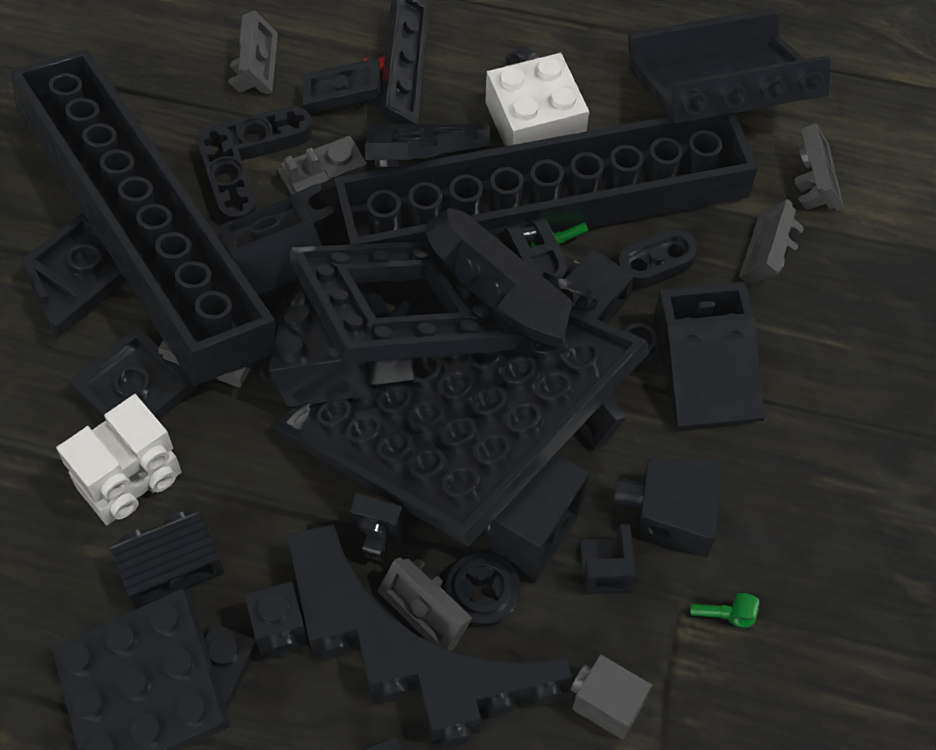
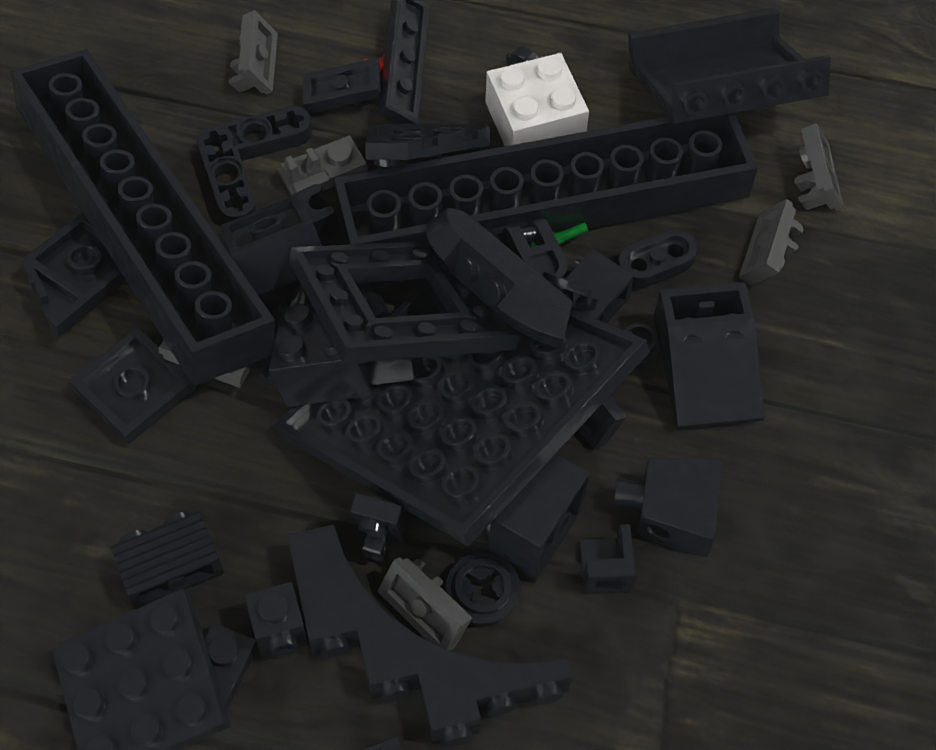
white brick [56,394,182,526] -> none
dark grey brick [571,655,652,740] -> none
green hand [691,593,760,629] -> none

